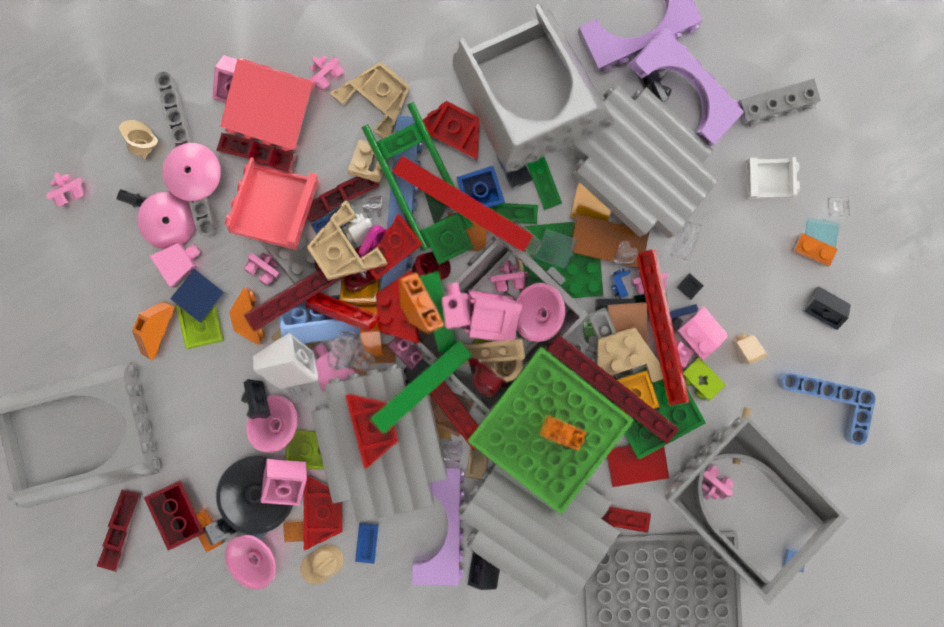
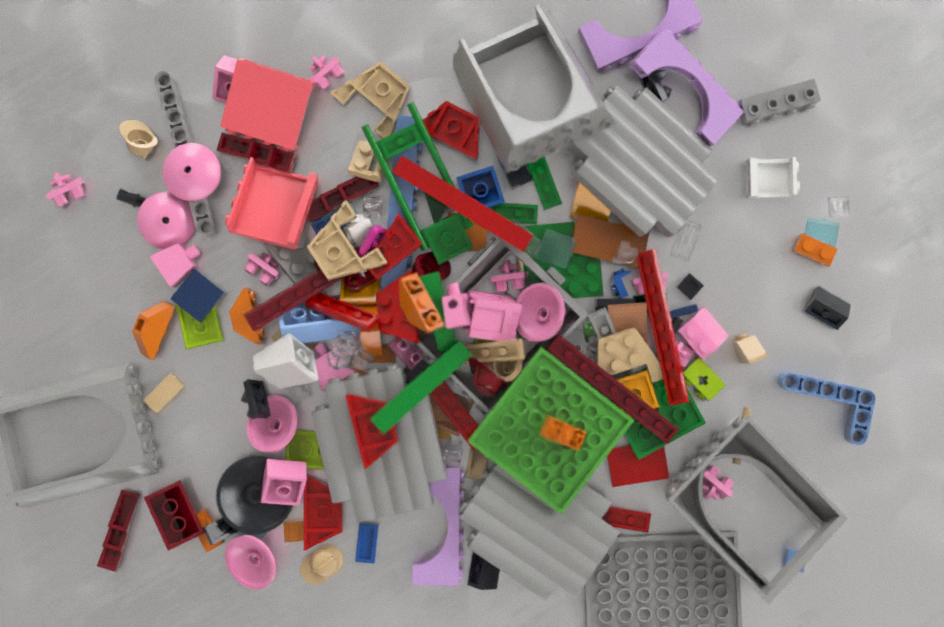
none -> tan tile [143,373,185,414]

